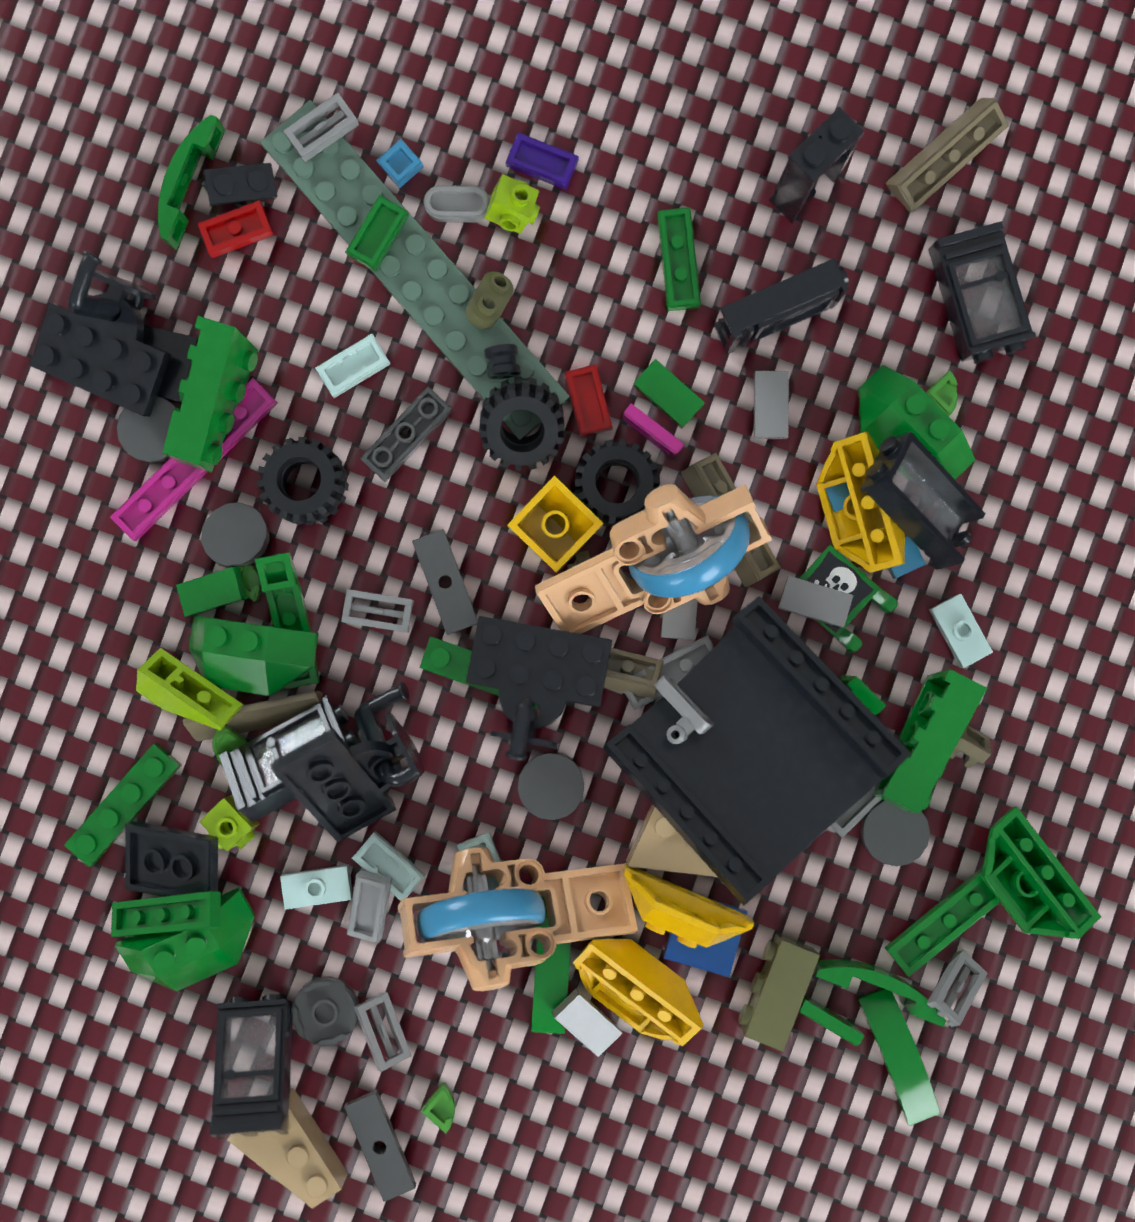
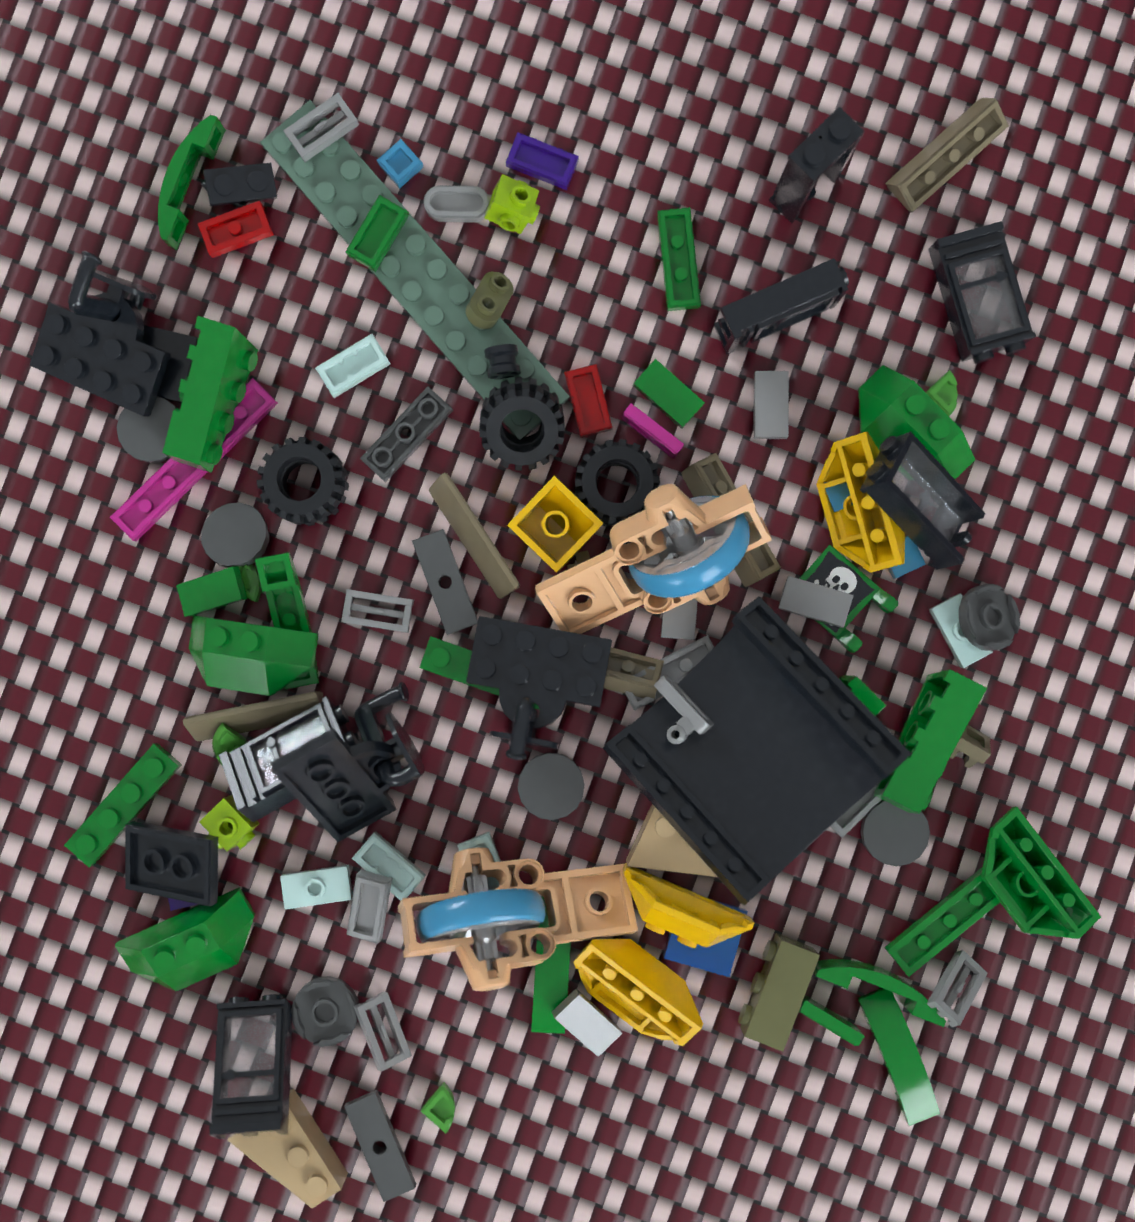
green plate [111,891,221,937] -> none
lime slope [136,648,243,730] -> none
none -> dark tan slope [429,473,520,599]
none -> dark grey tile [958,583,1020,651]

